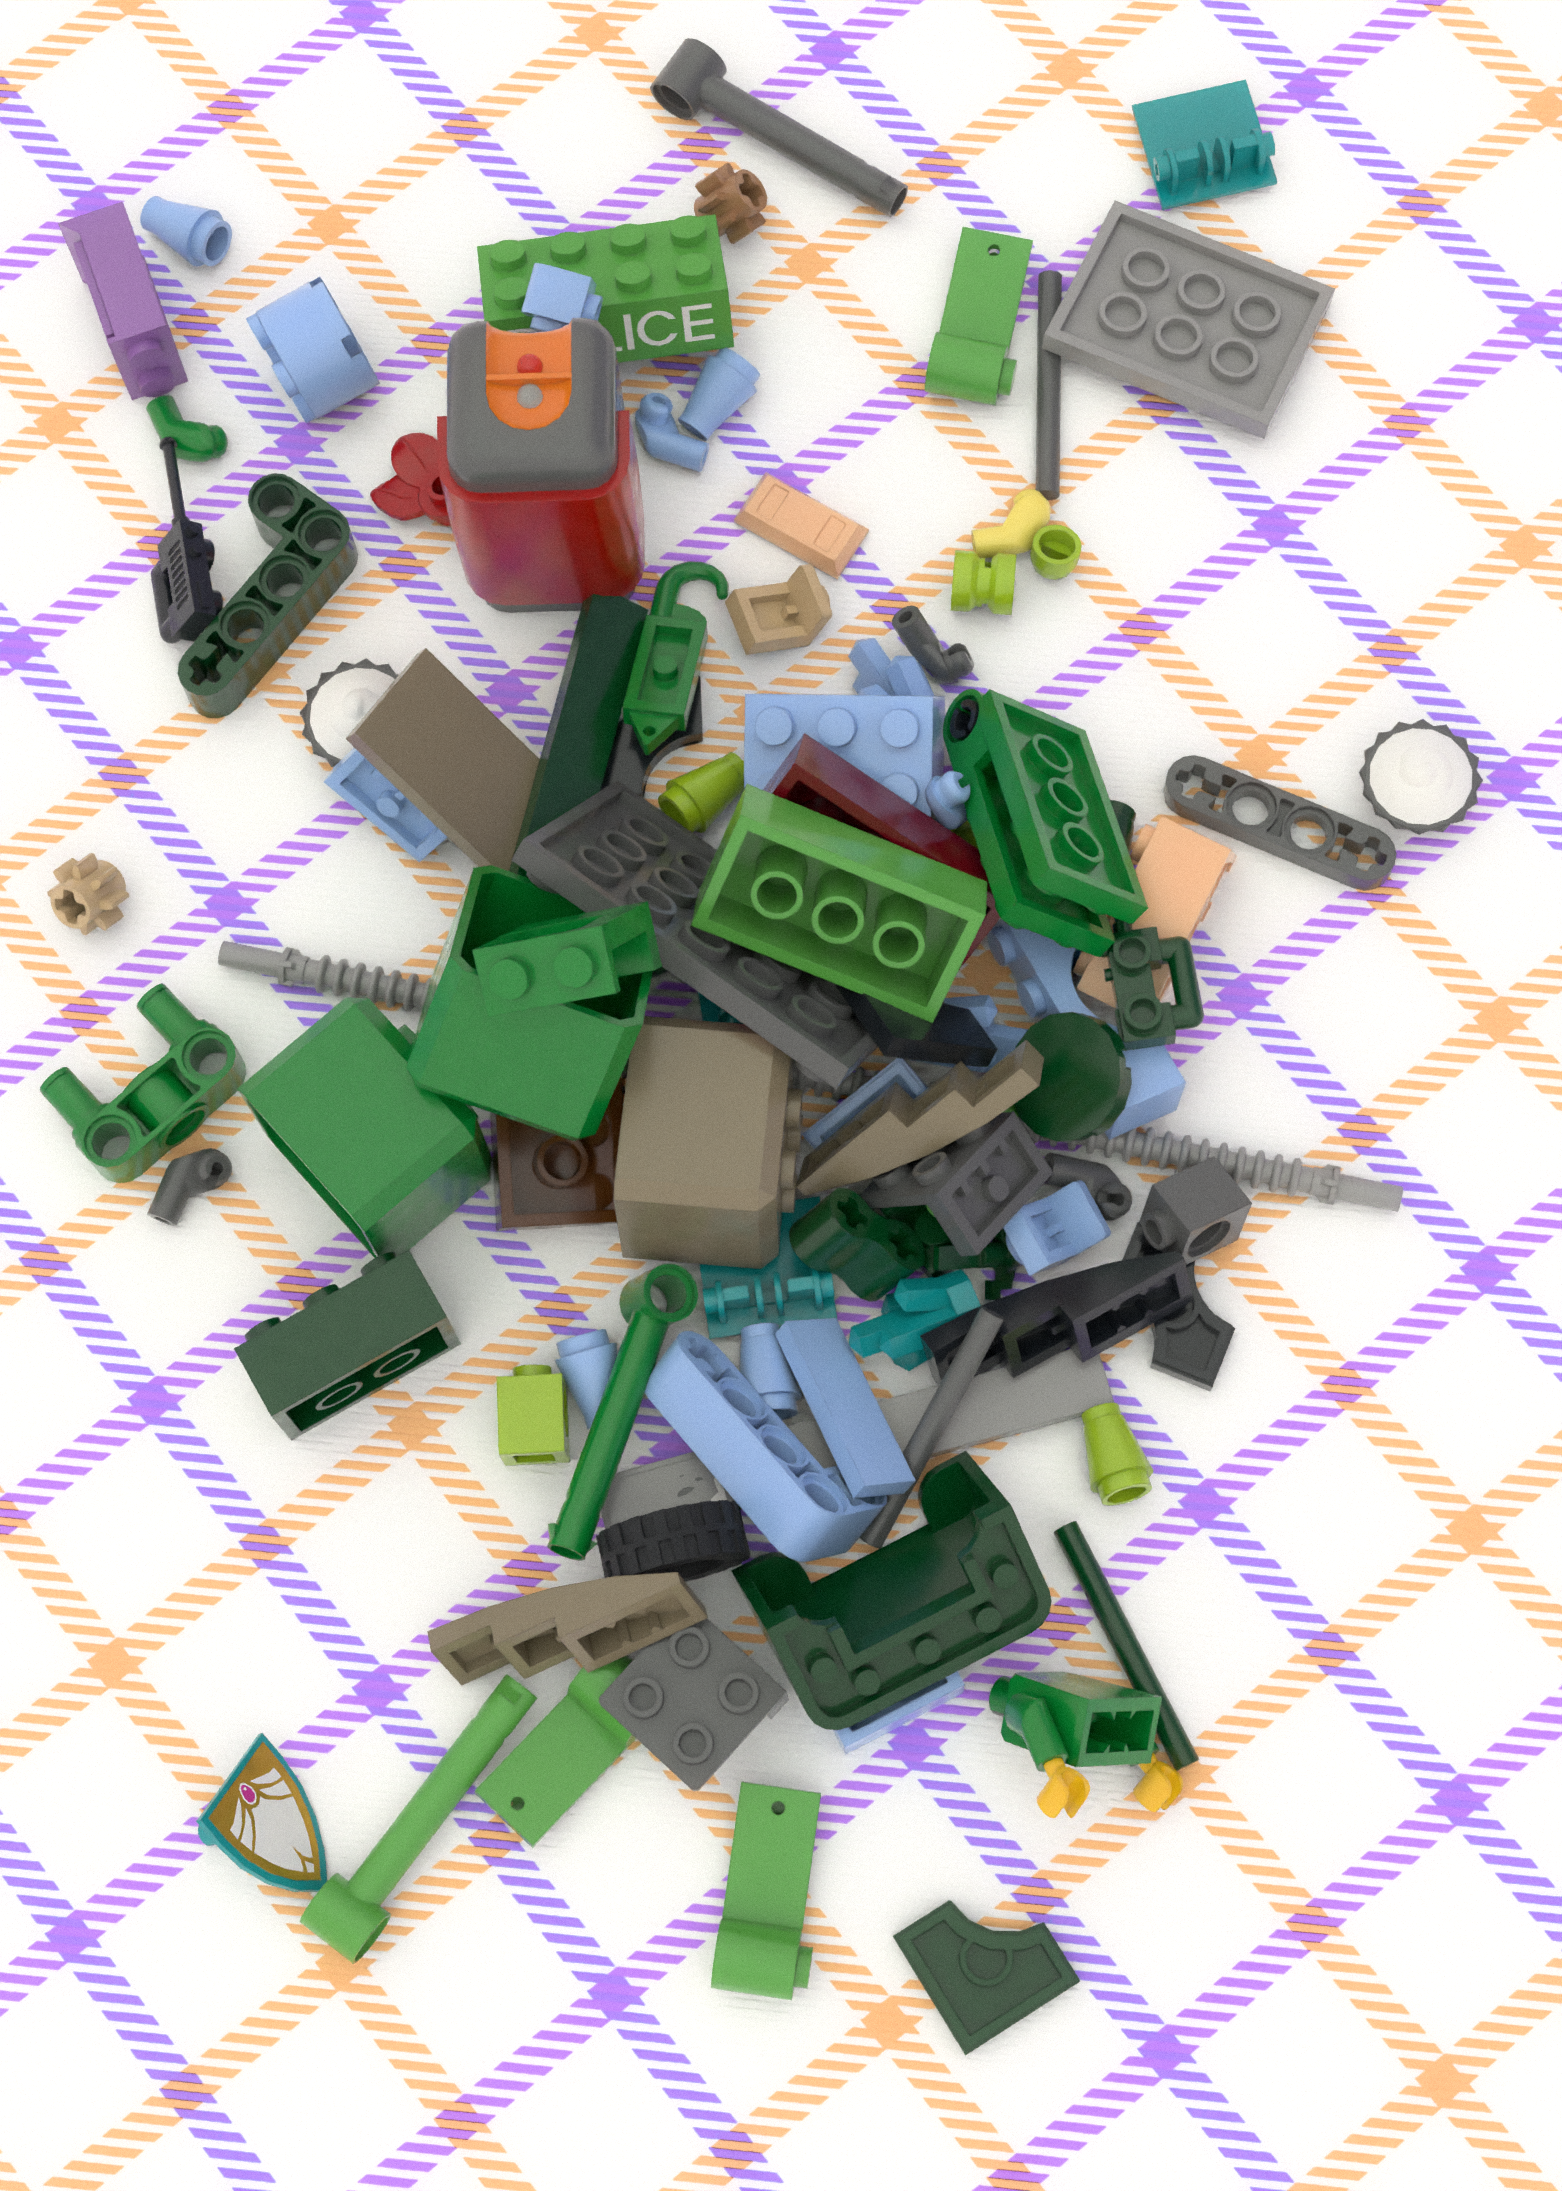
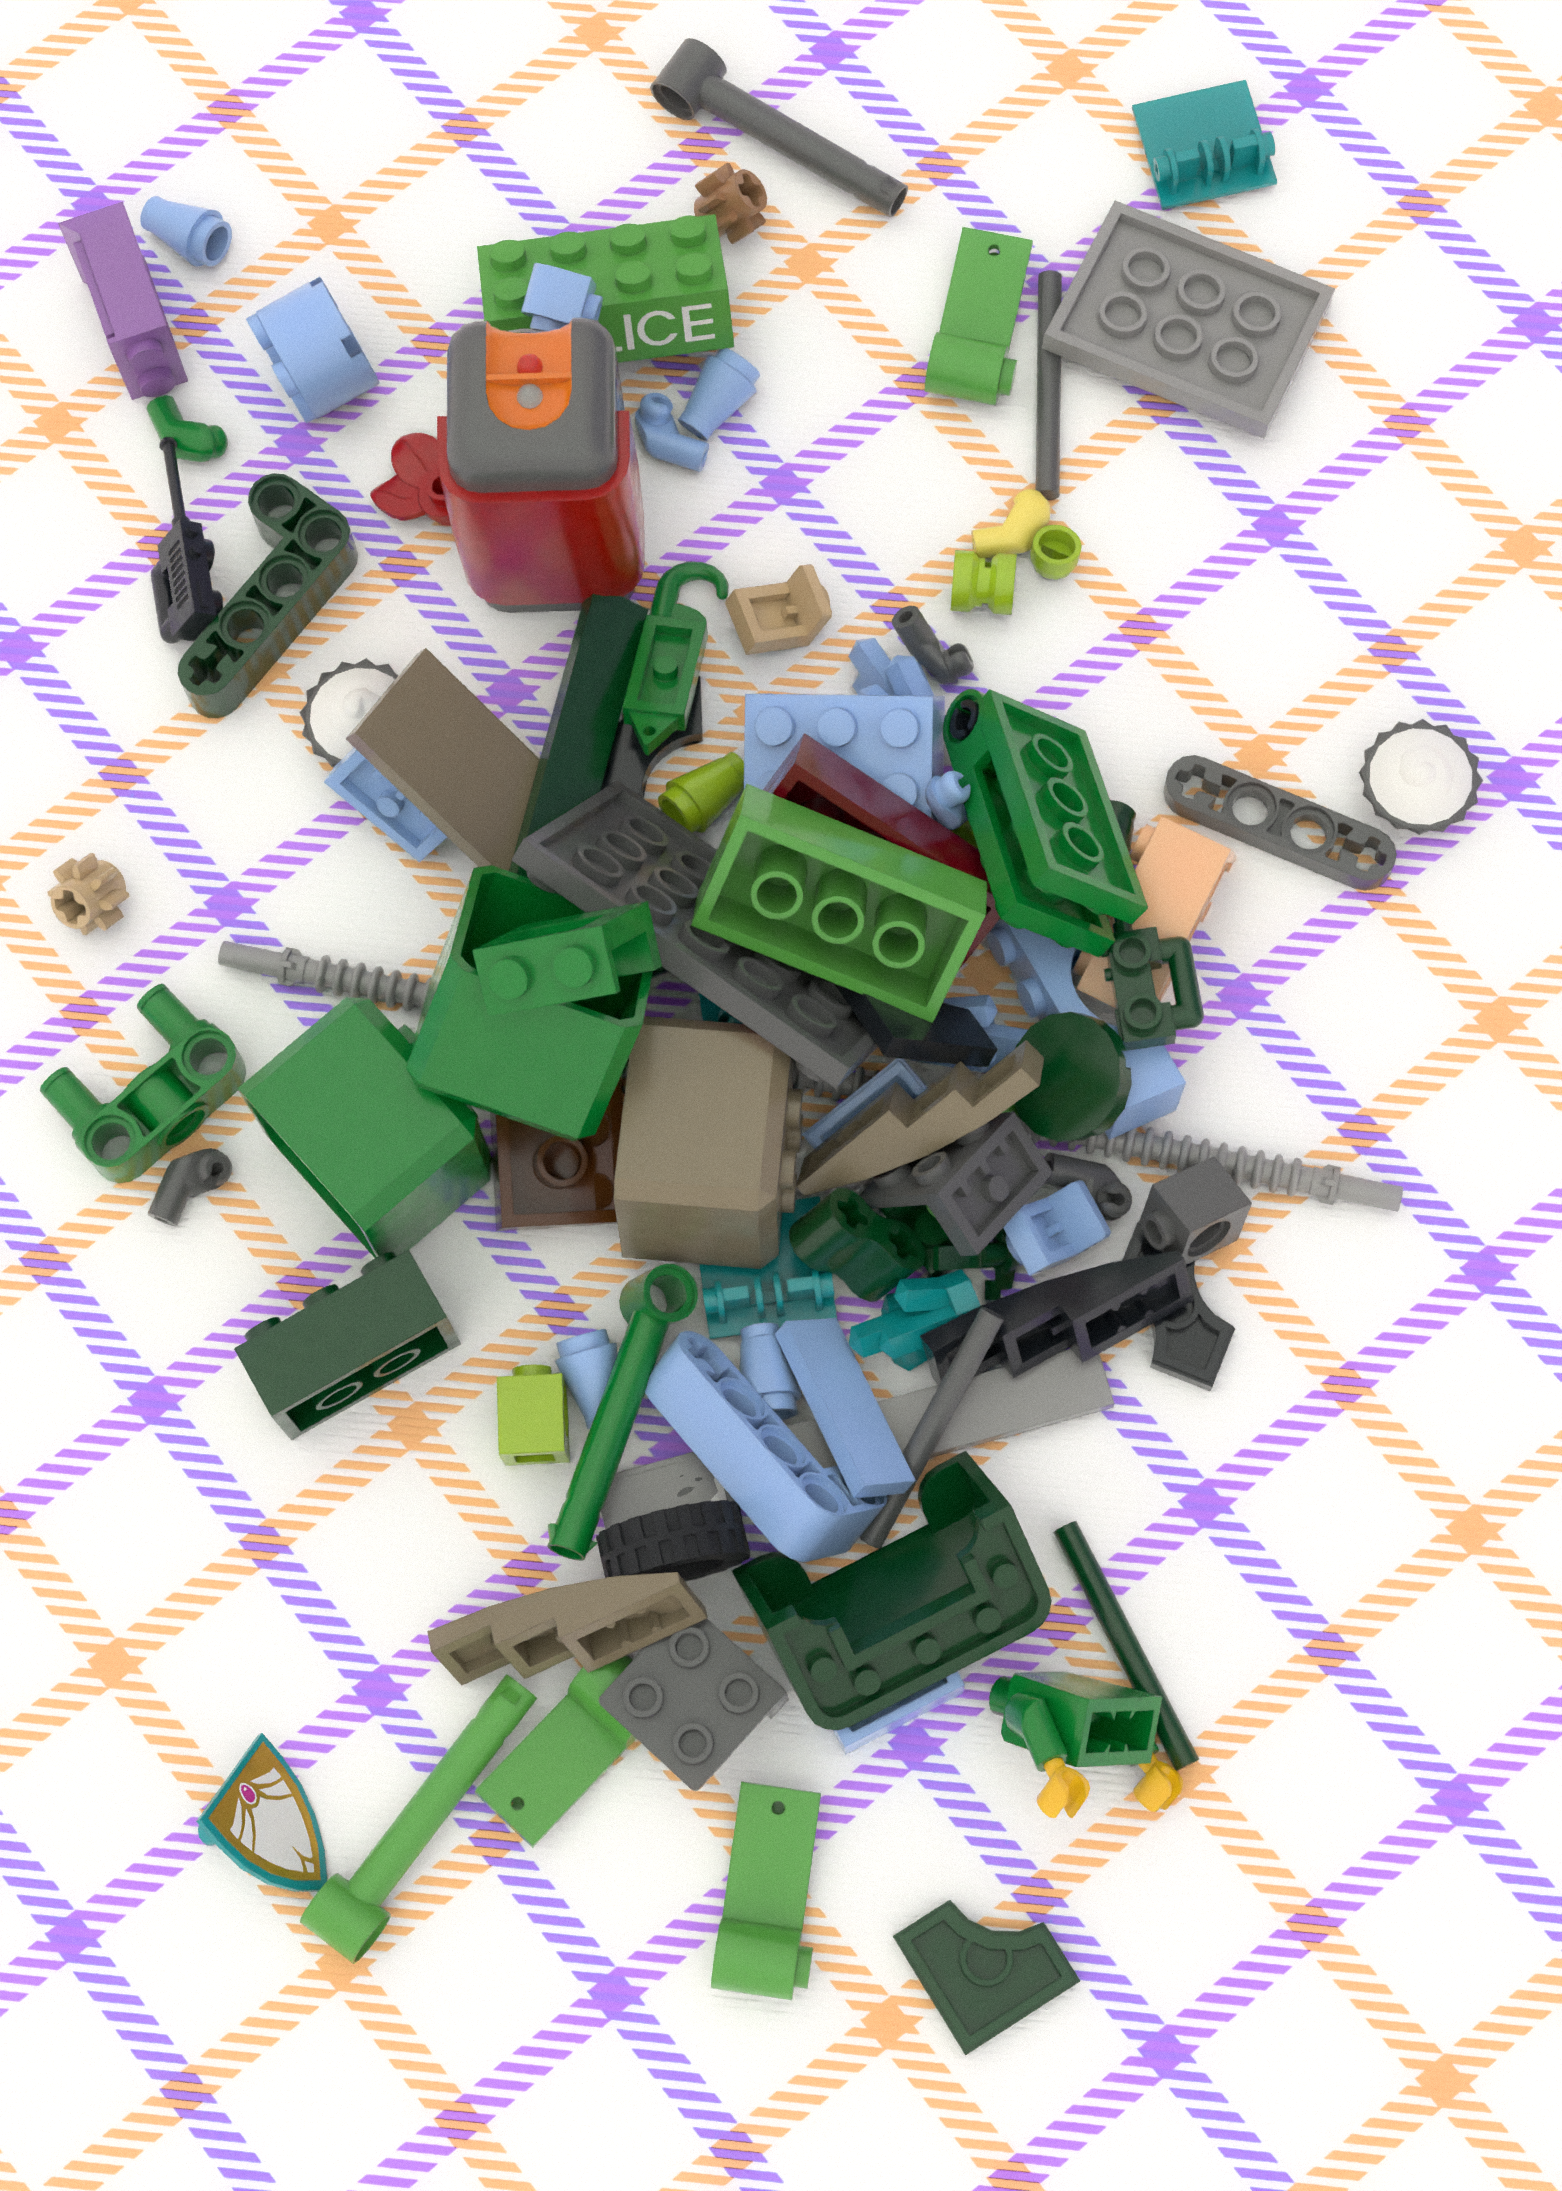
light nougat tile [734,472,869,580] -> none
lime cone [1081,1403,1154,1506] -> none

